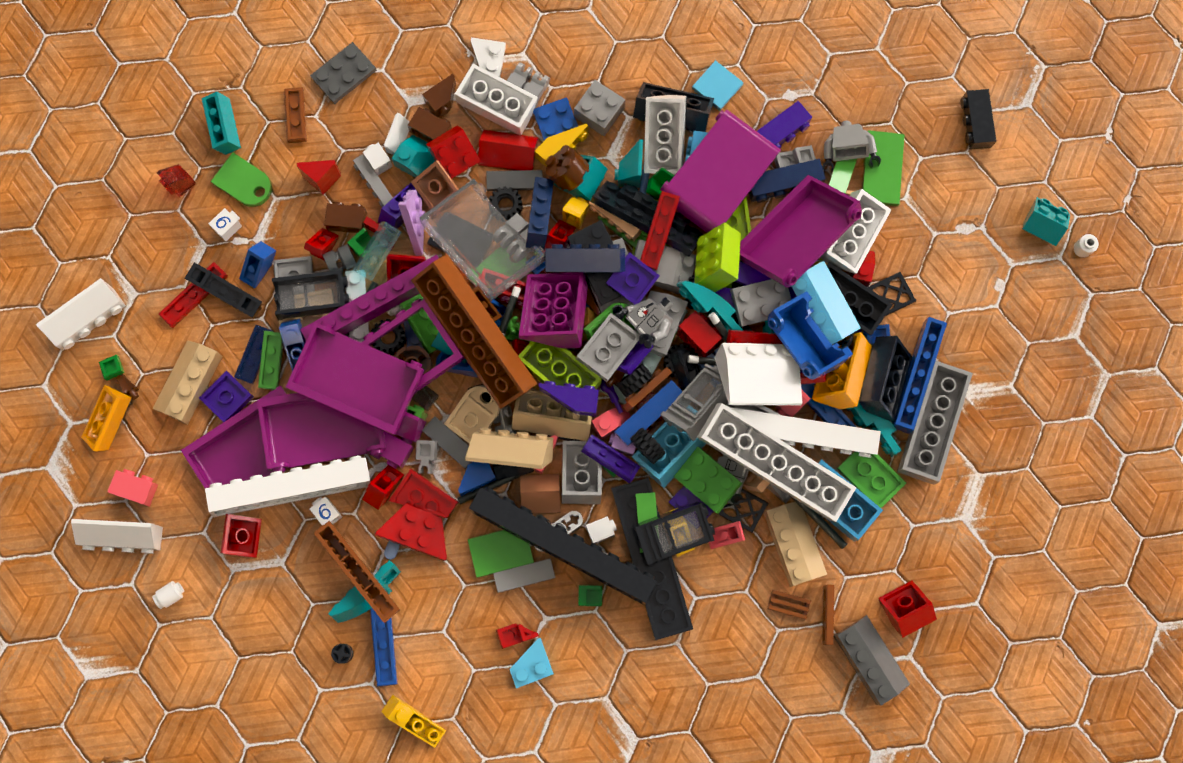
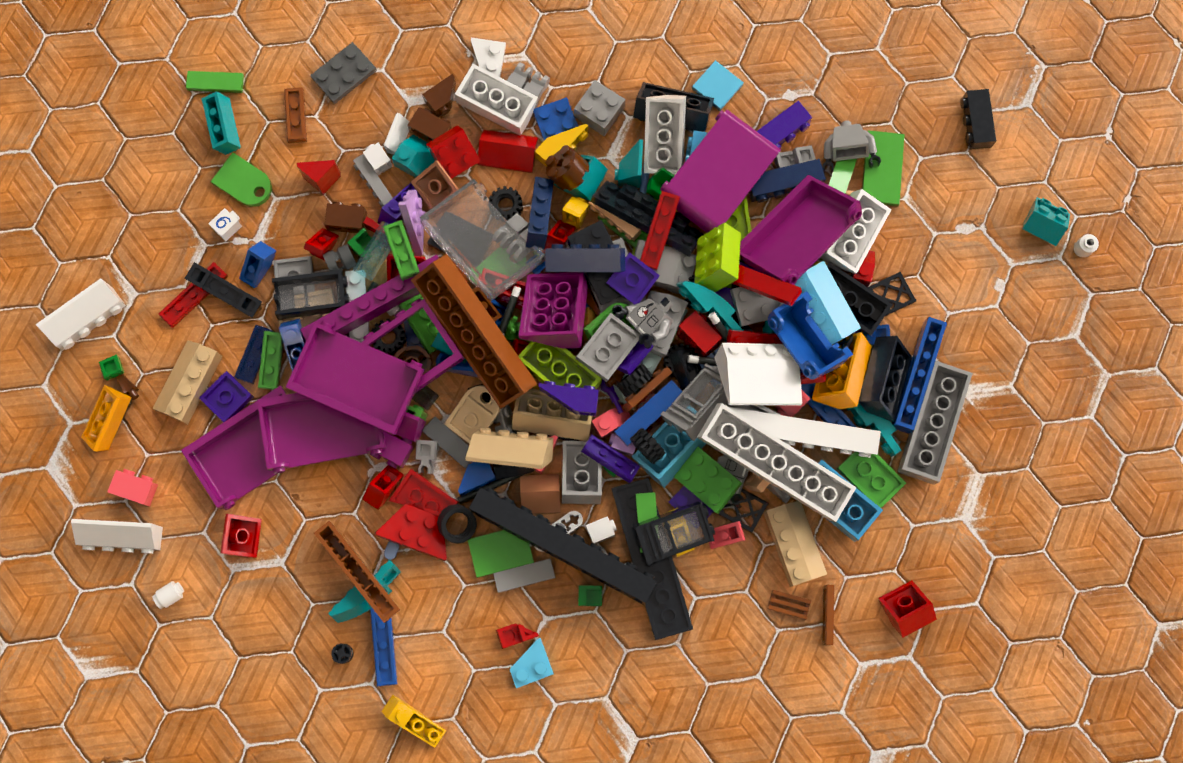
clear red slope [157,164,196,198] -> none
white brick [205,456,370,517] -> none
white brick [310,497,342,526] -> none
dark grey tile [486,170,543,191] -> none
pearl dark grey bar [789,495,847,549] -> none
dark grey slope [834,615,910,705] -> none
none -> bright green tile [186,71,244,93]
none -> bright green tile [383,220,420,280]
none -> black tyre [437,504,477,544]
none -> red tile [732,265,802,306]

